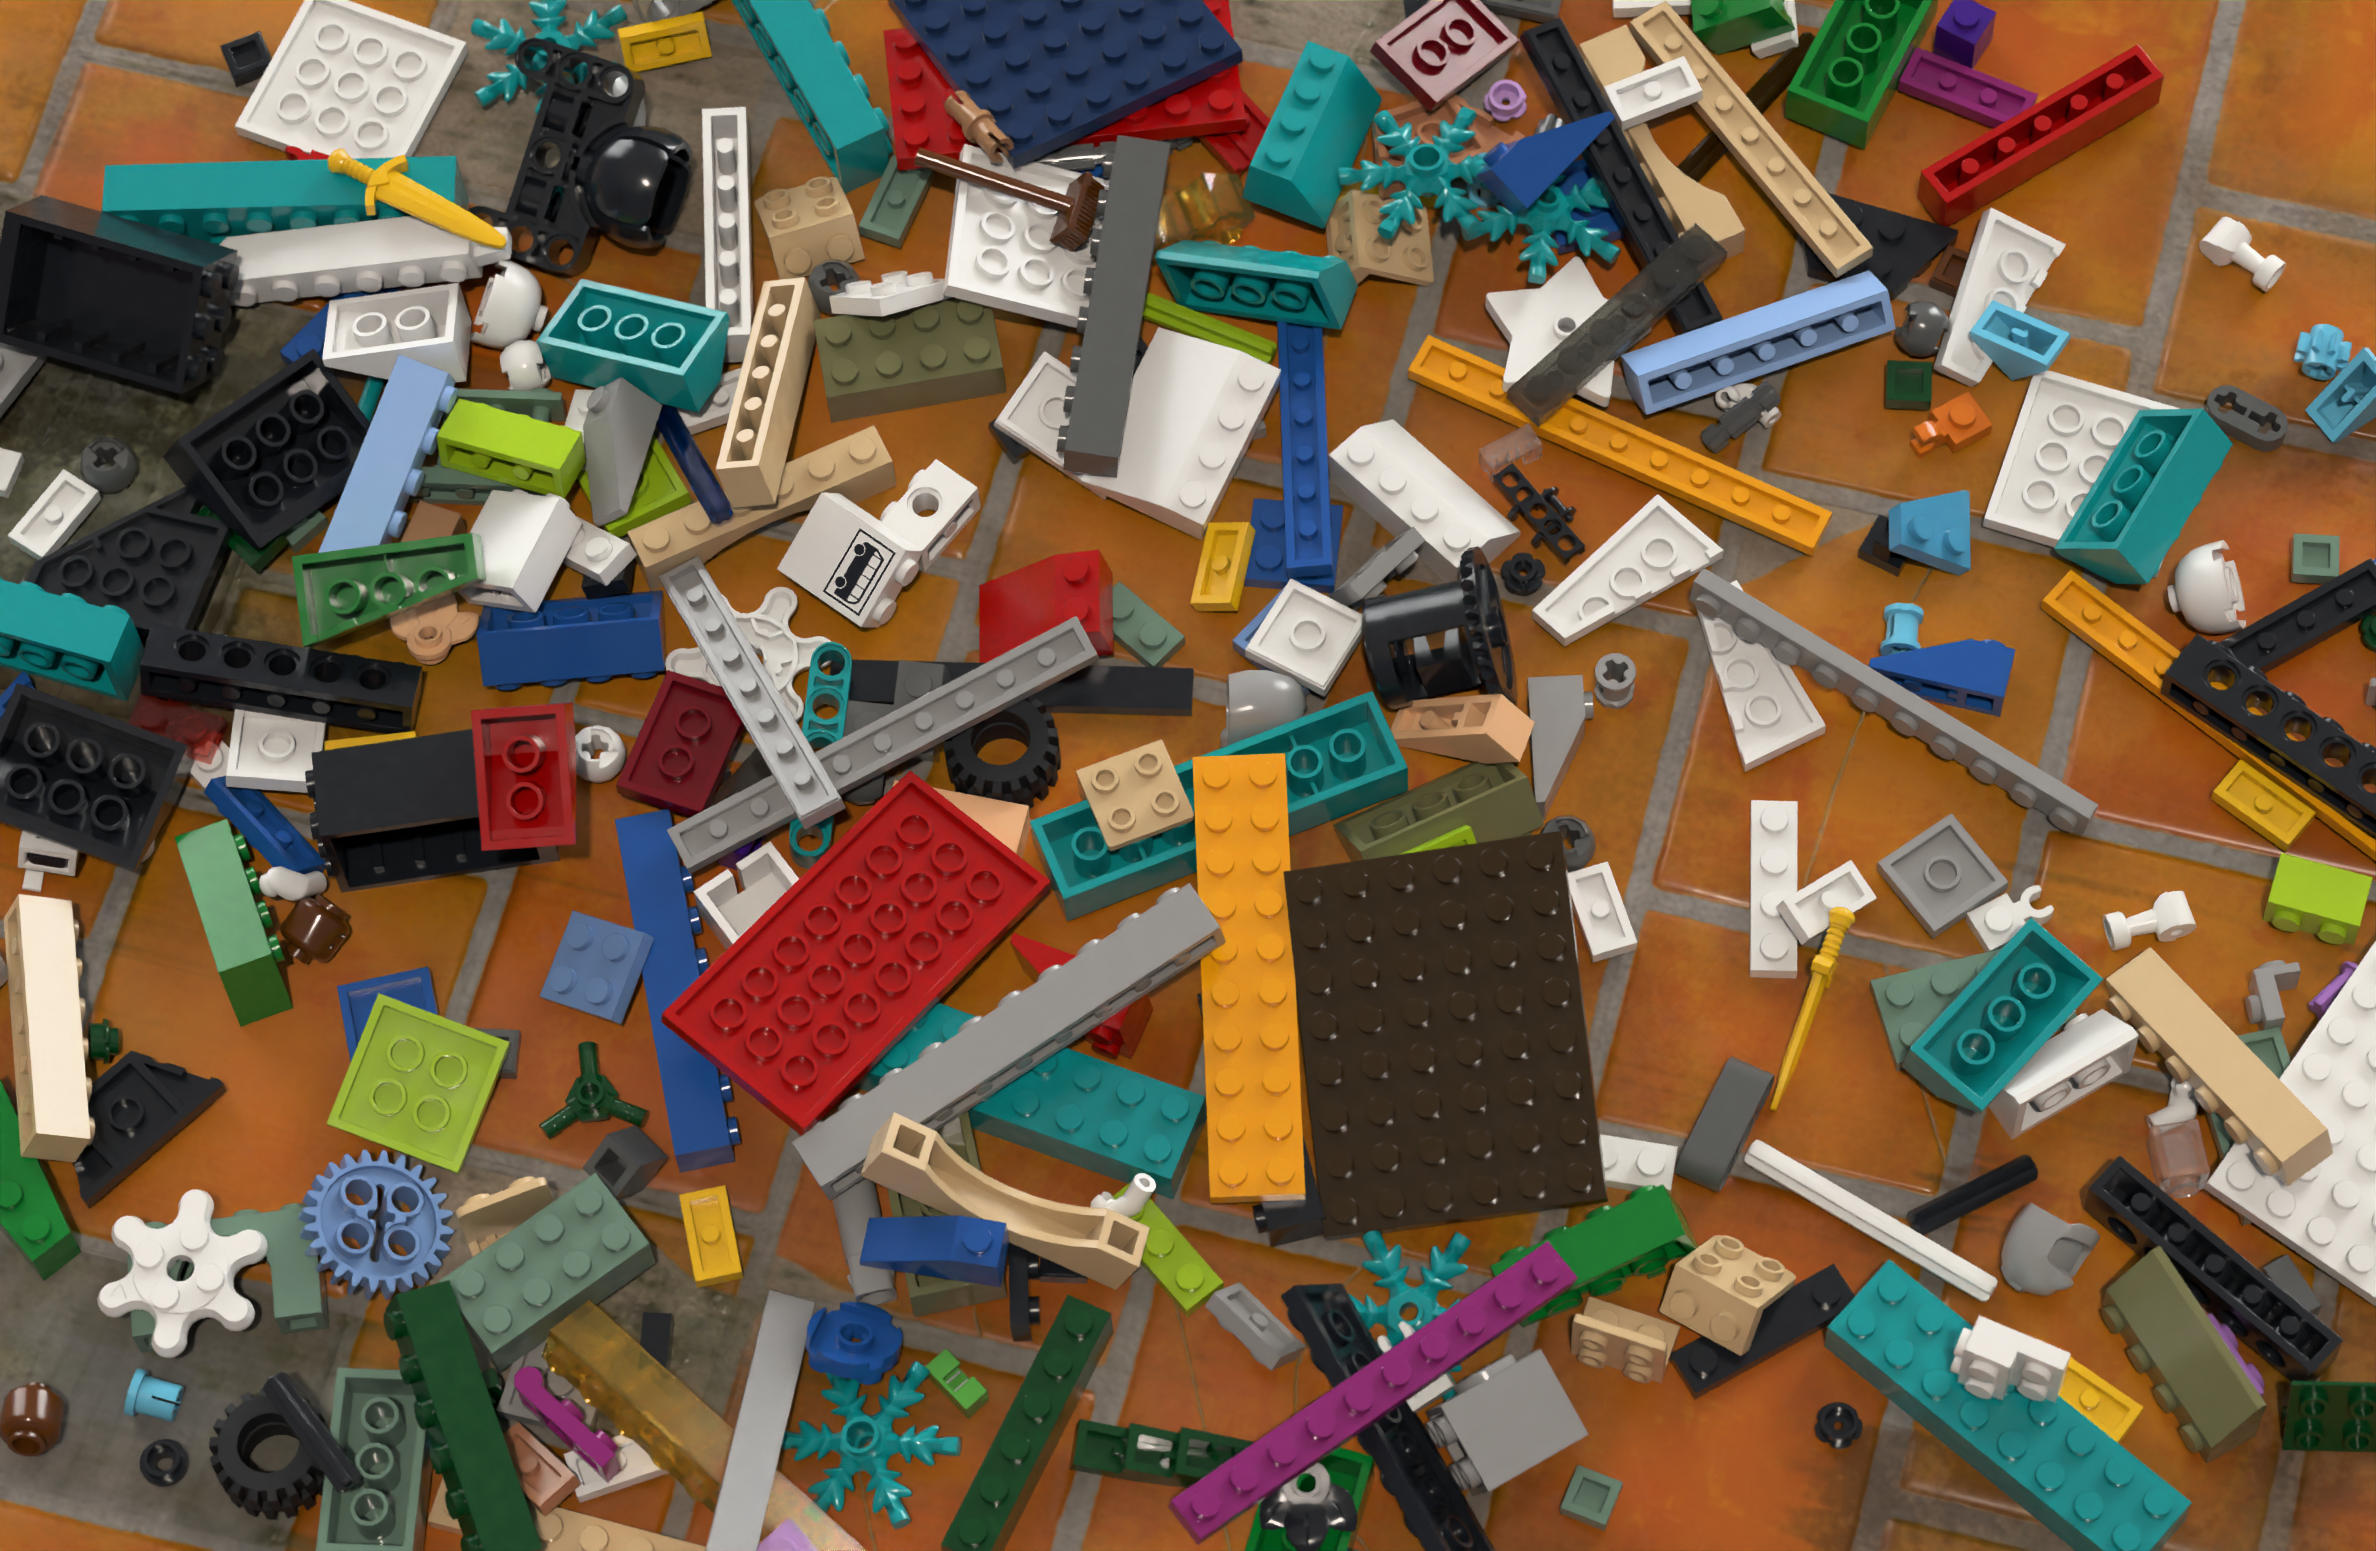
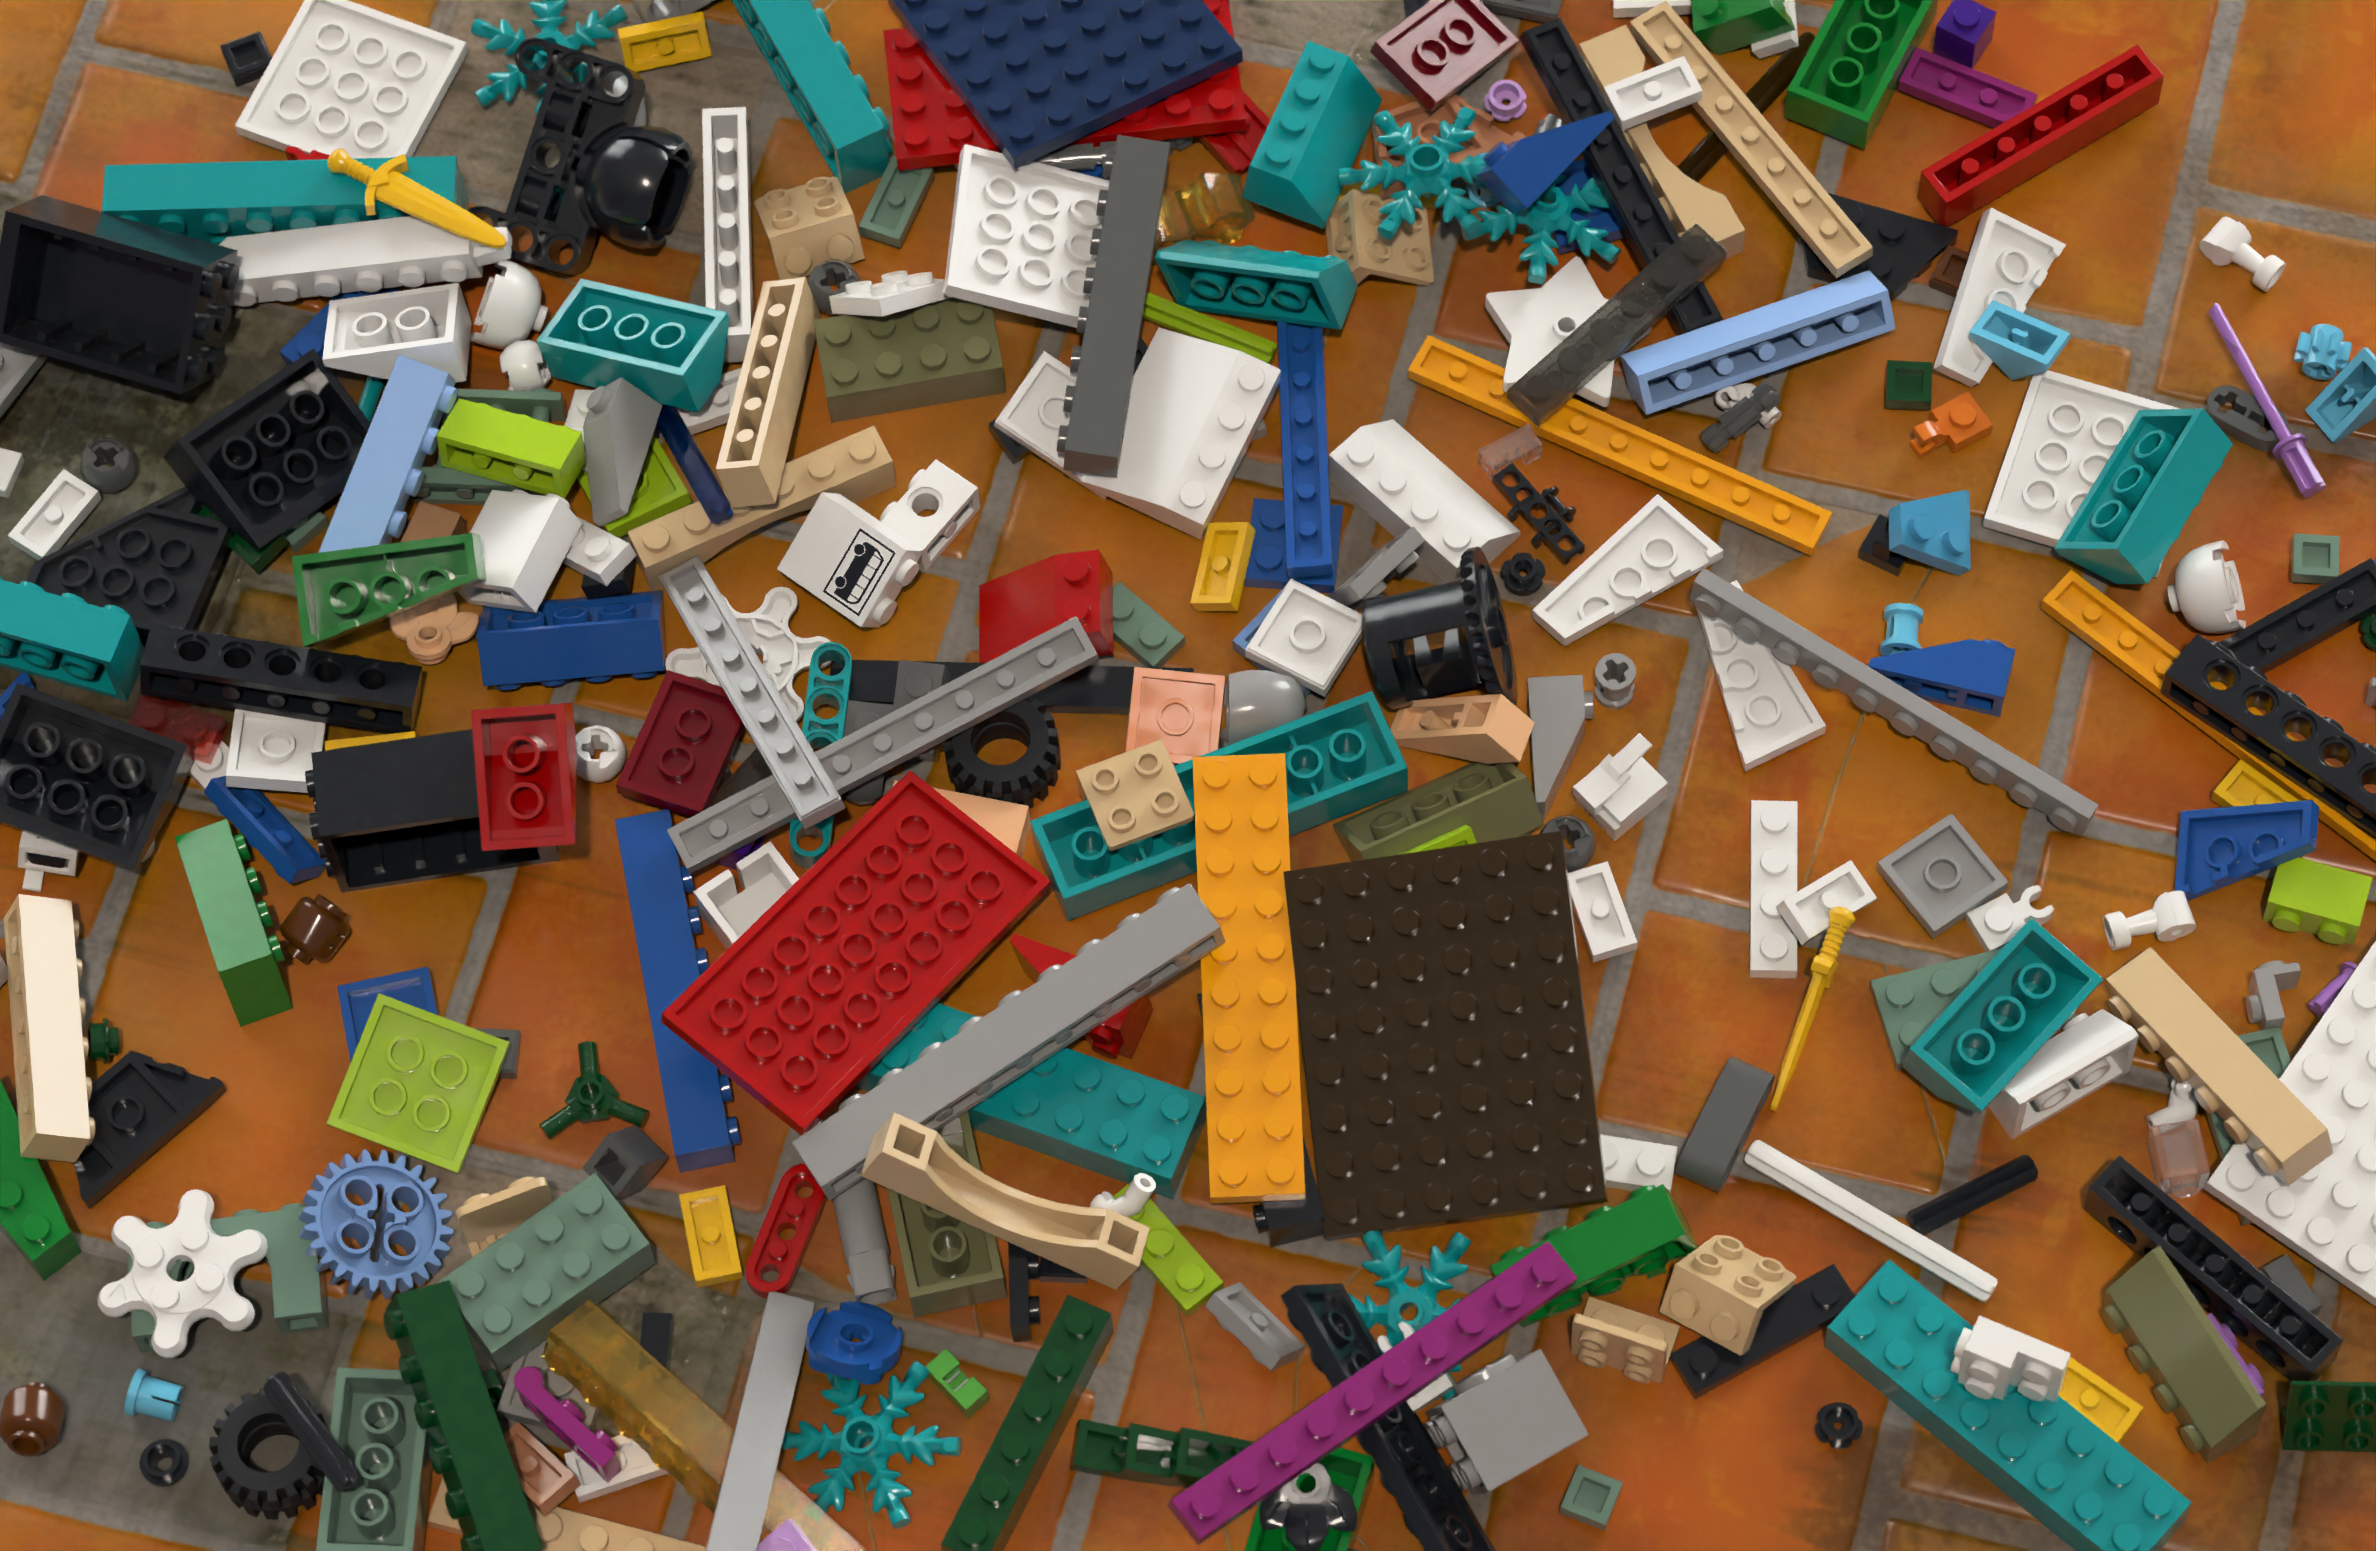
white arm [259,866,327,901] -> none
medium blue plate [539,911,654,1025] -> none
blue slope [860,1215,1010,1288] -> none
reddish brown piece [914,148,1105,252] -> none
medium nougat pin [945,90,1014,163] -> none
dark grey piece [1895,300,1950,357] -> none
light grey piece [2000,1203,2100,1296] -> none
none -> red plate [745,1164,827,1298]
none -> orange plate [1126,667,1226,764]
none -> white piece [1573,733,1668,841]
none -> blue wing [2175,800,2319,901]
none -> medium lavender piece [2208,302,2326,498]

